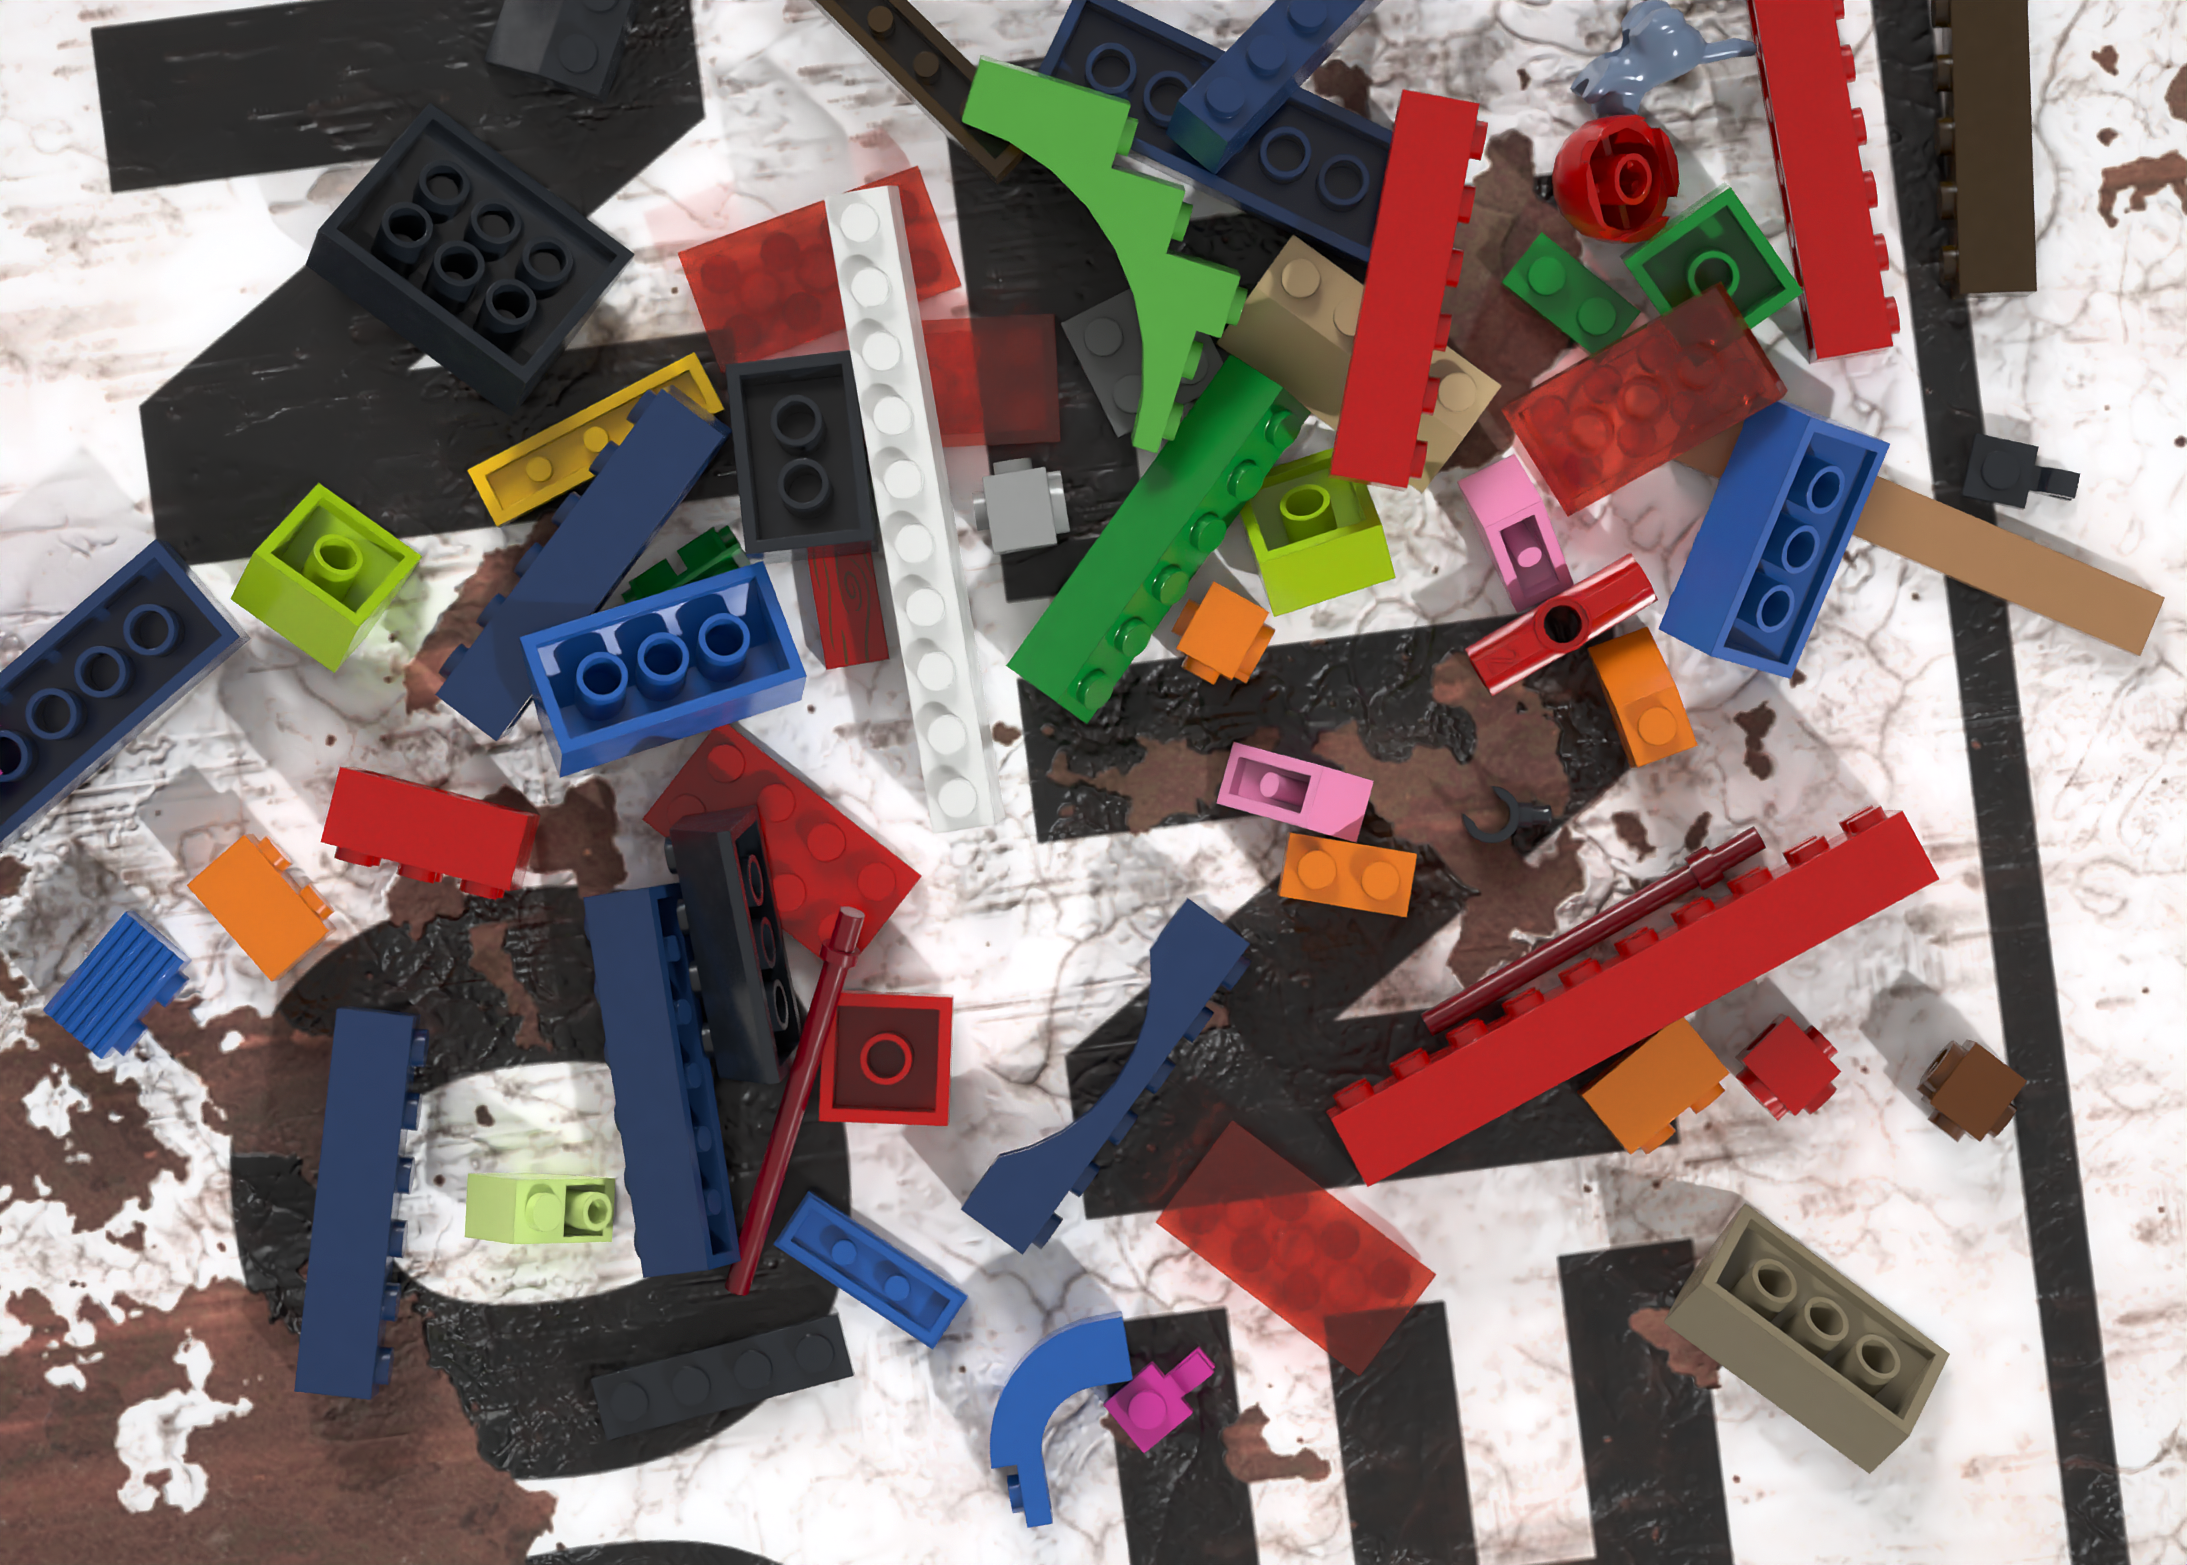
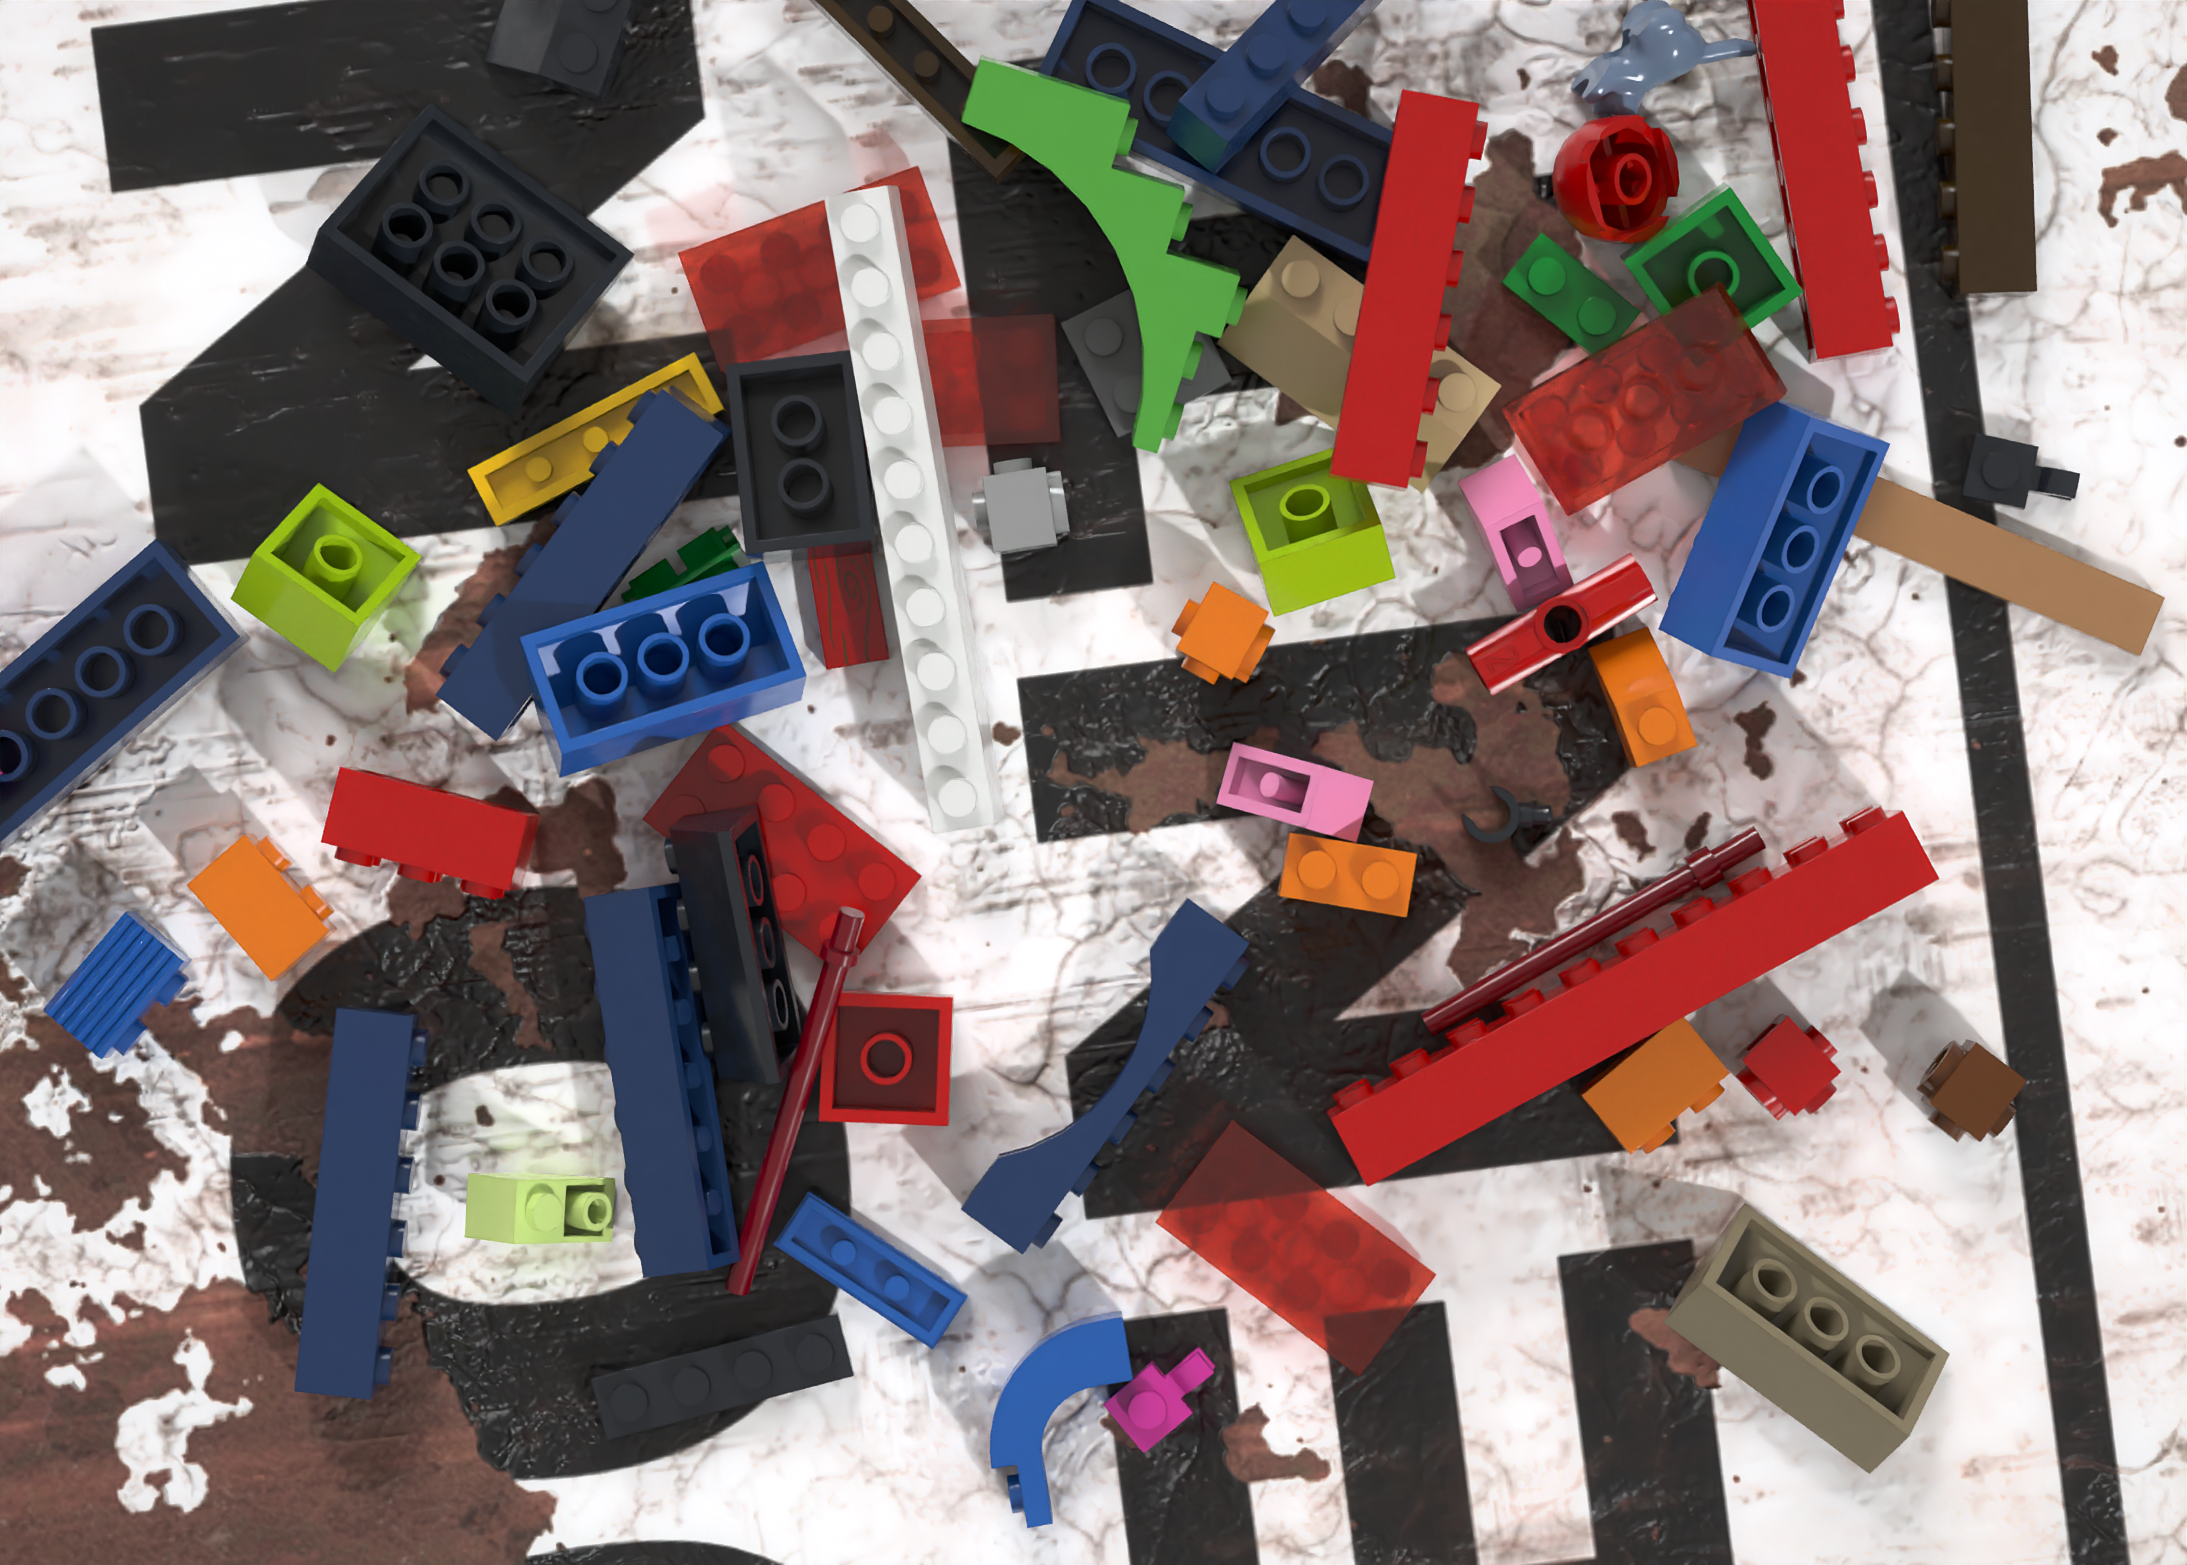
green brick [1006,354,1312,724] -> none

